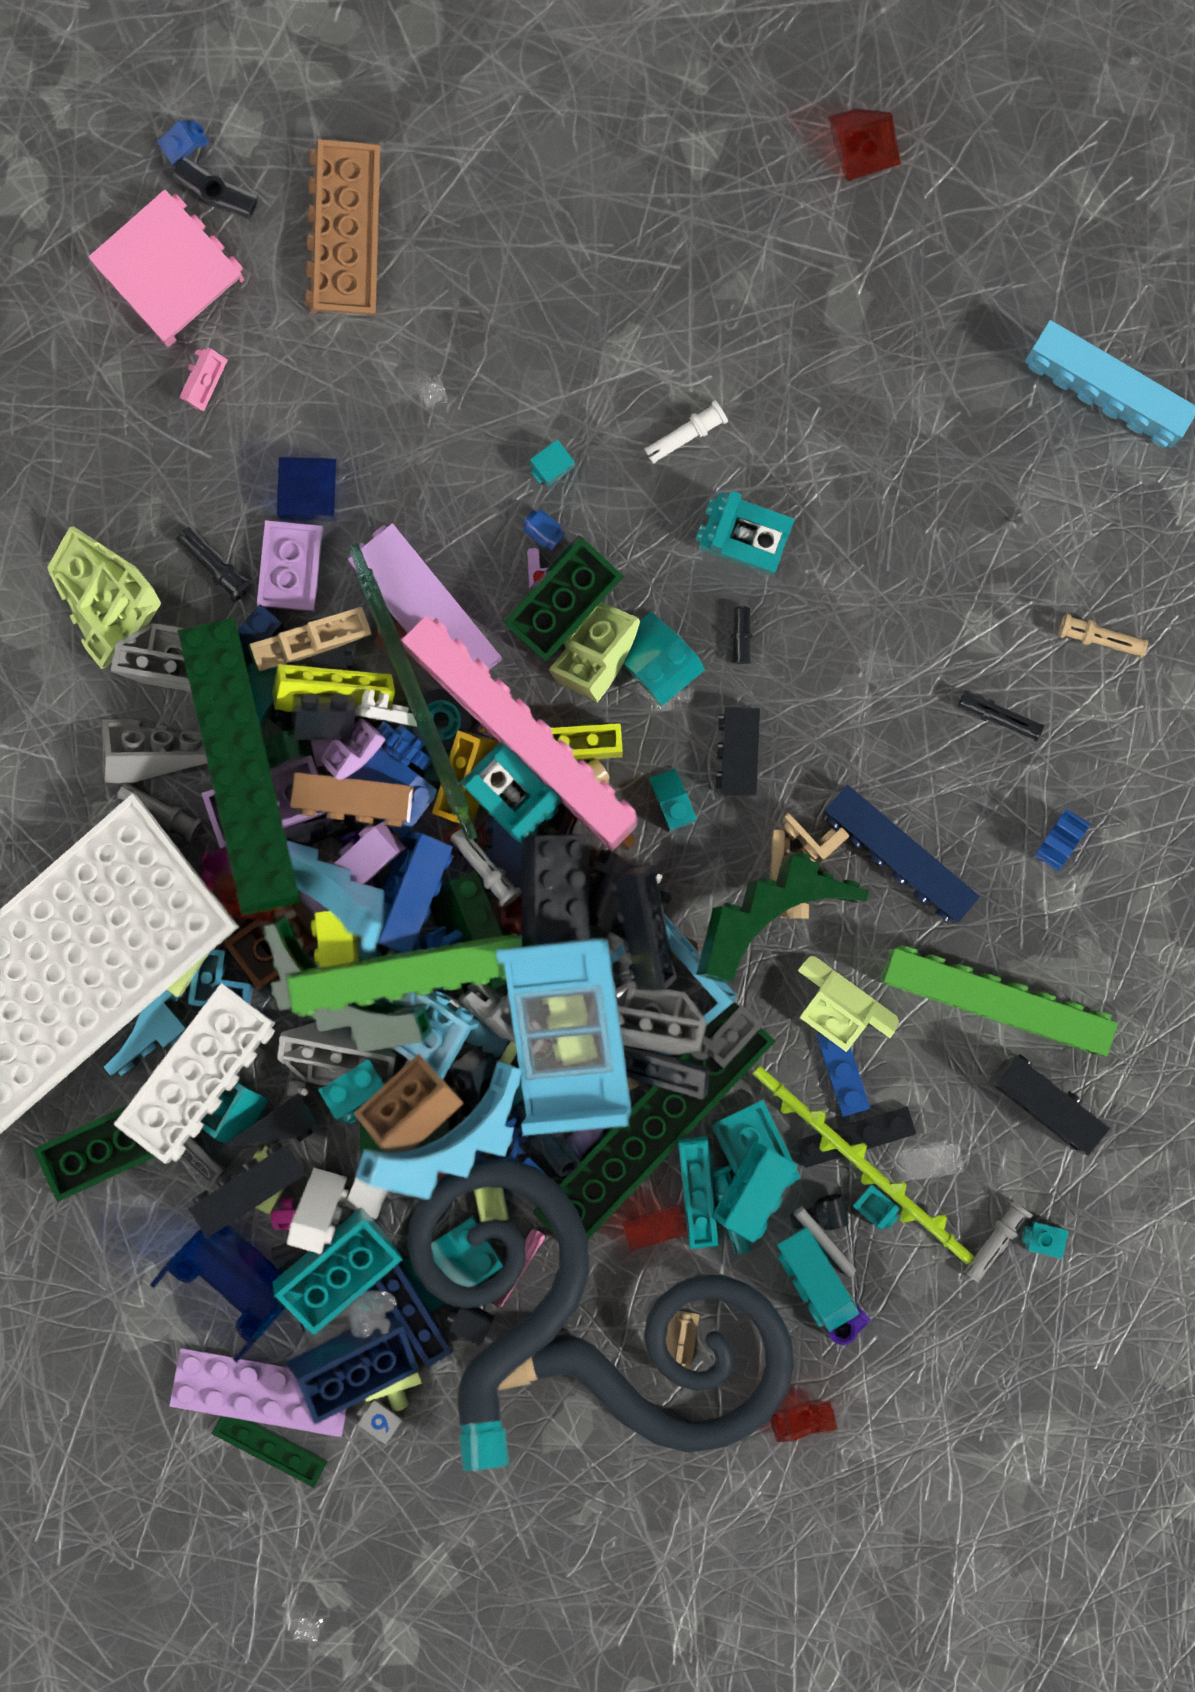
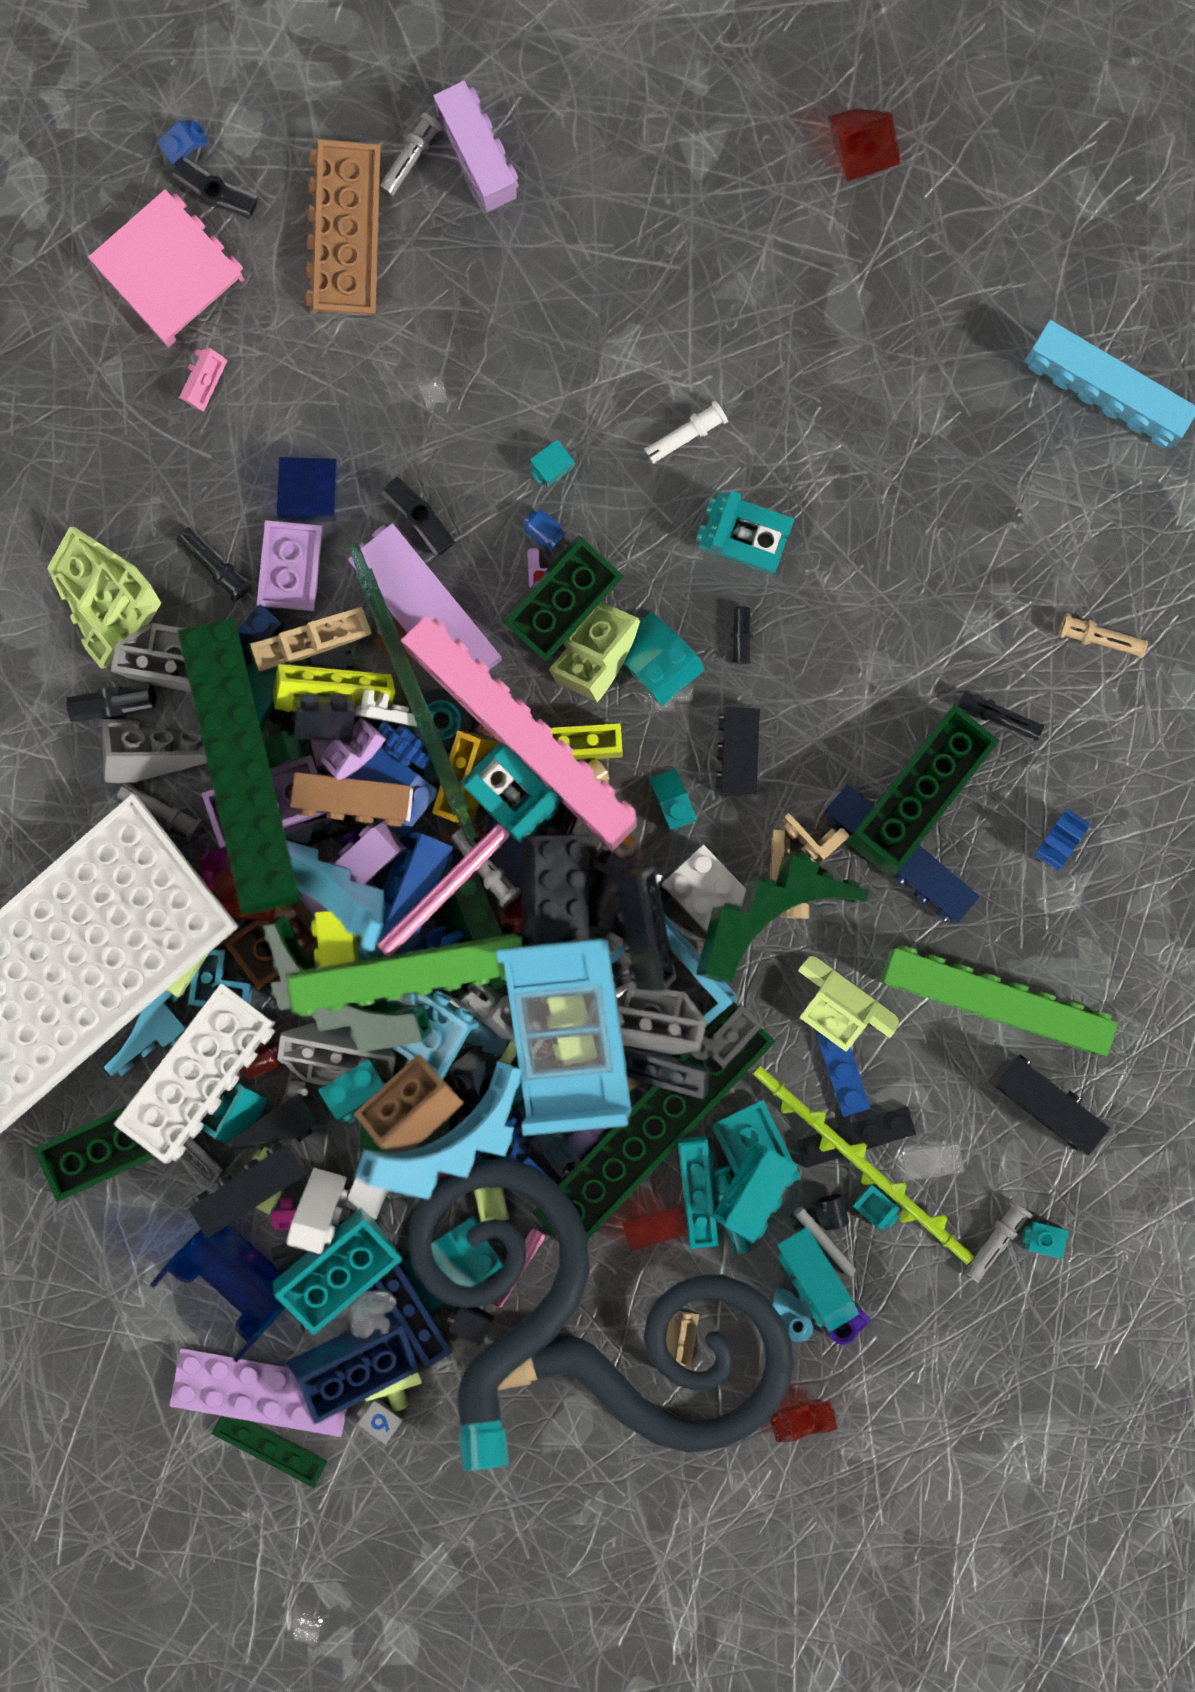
none -> black piece [66,683,157,722]
none -> clear red cone [242,1041,282,1079]
none -> bright pink axle [378,824,510,957]
none -> light grey pin [379,112,443,196]
none -> black piece [381,476,456,557]
none -> lavender brick [433,81,519,213]
none -> white brick [661,844,746,933]
none -> medium azure plate [773,1288,814,1343]
none -> dark green brick [846,704,1000,878]

